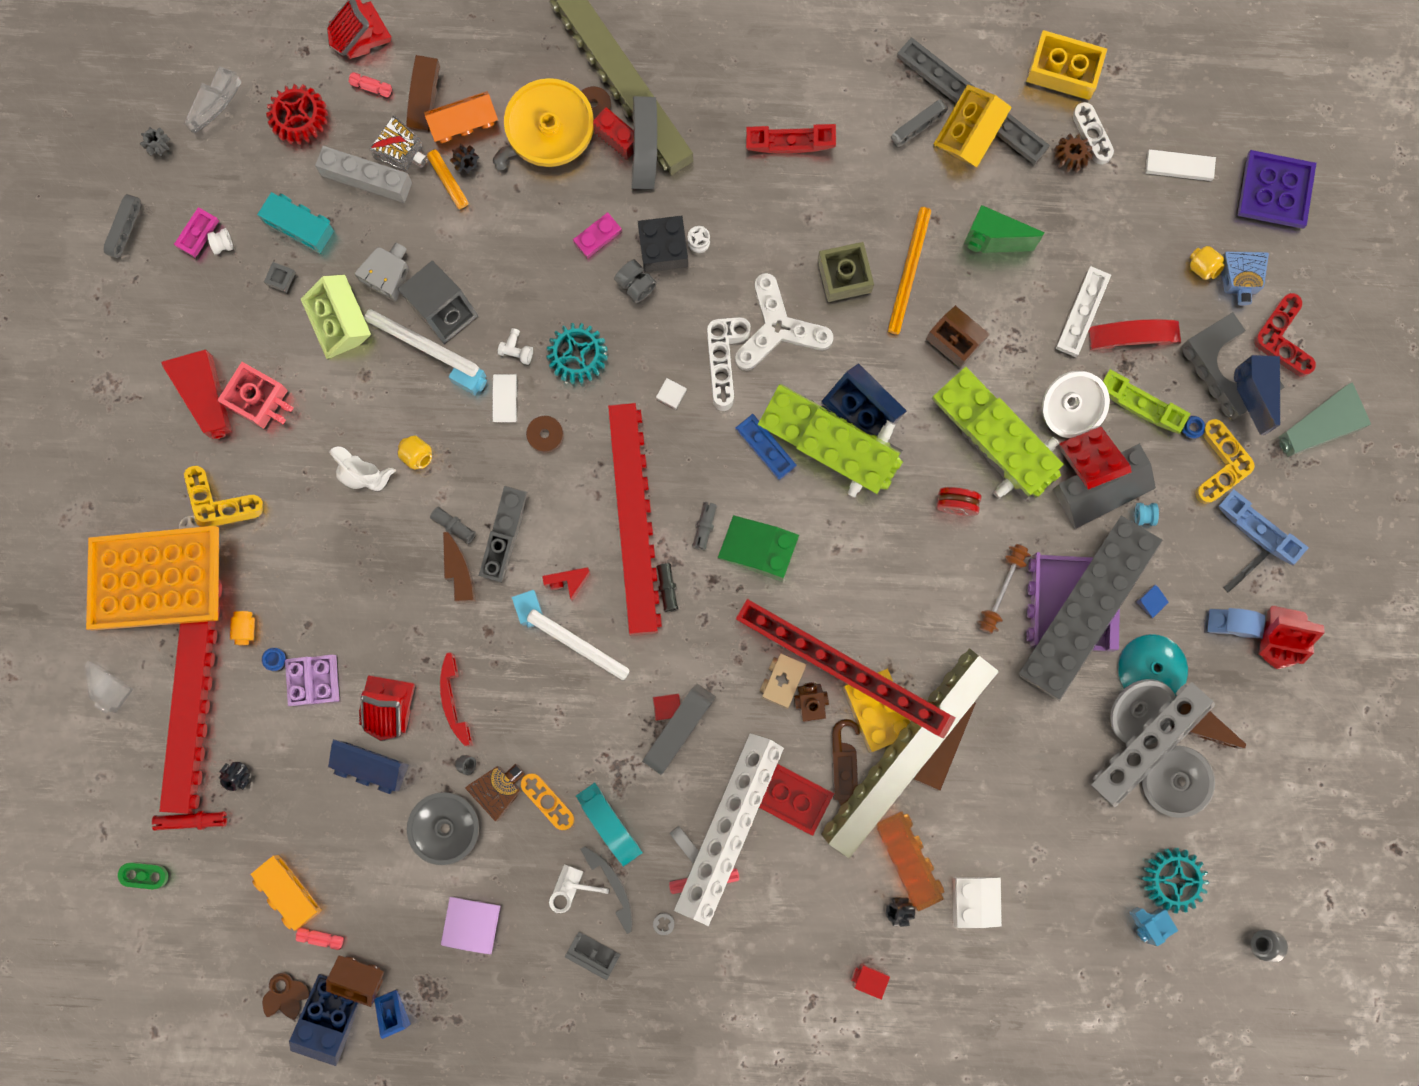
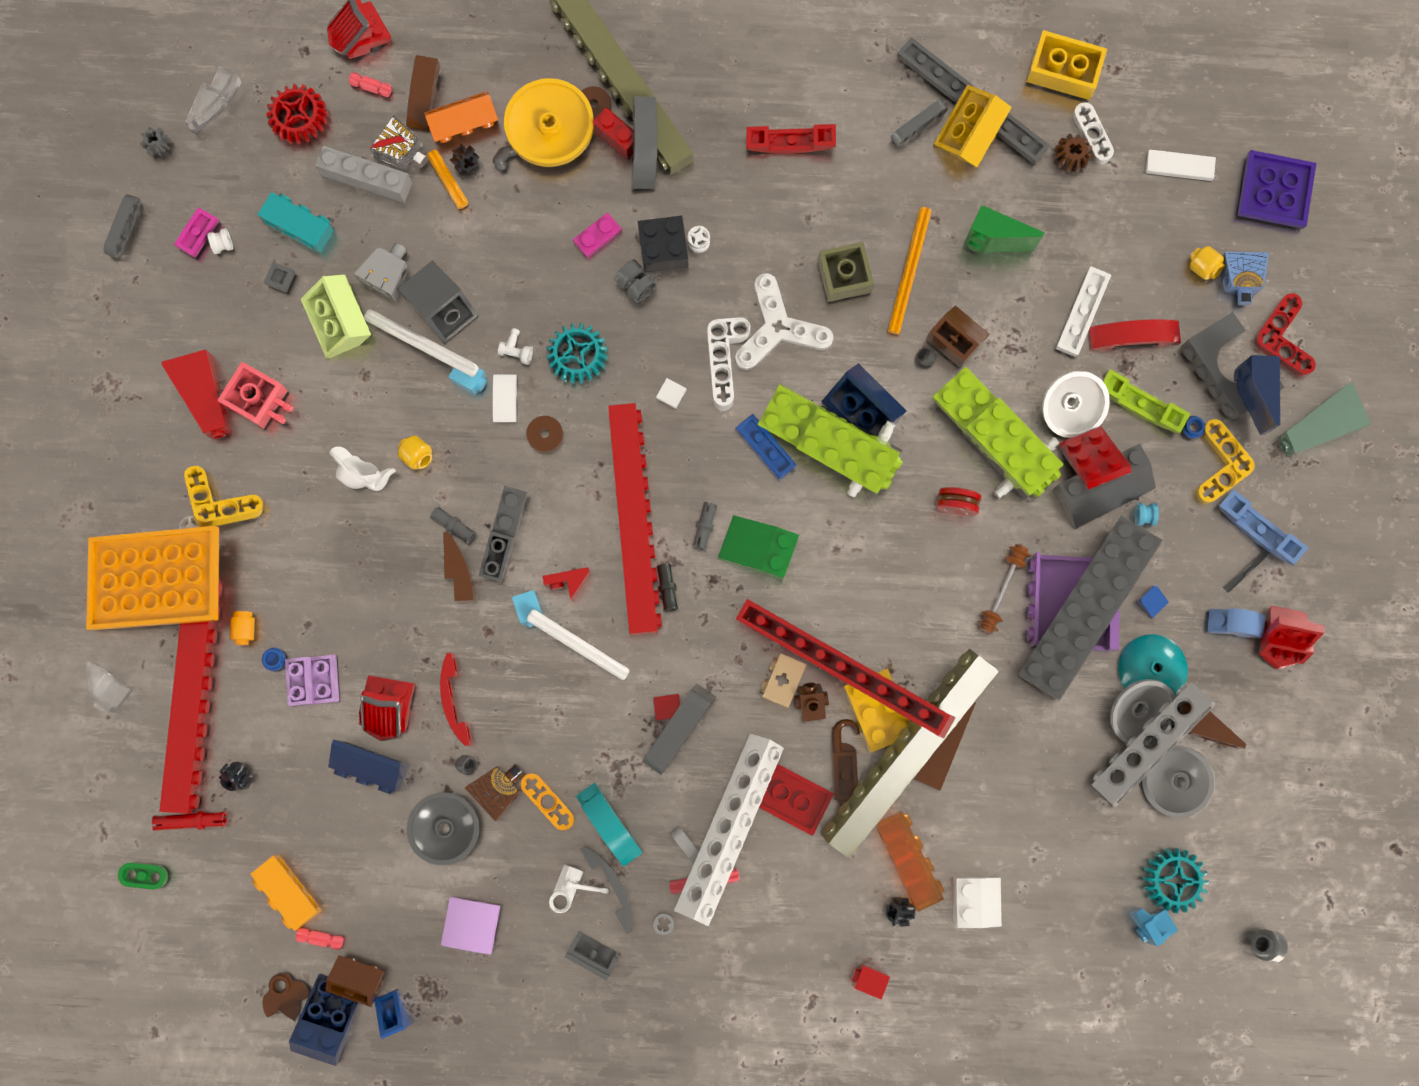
none -> dark grey hinge [916,346,936,366]

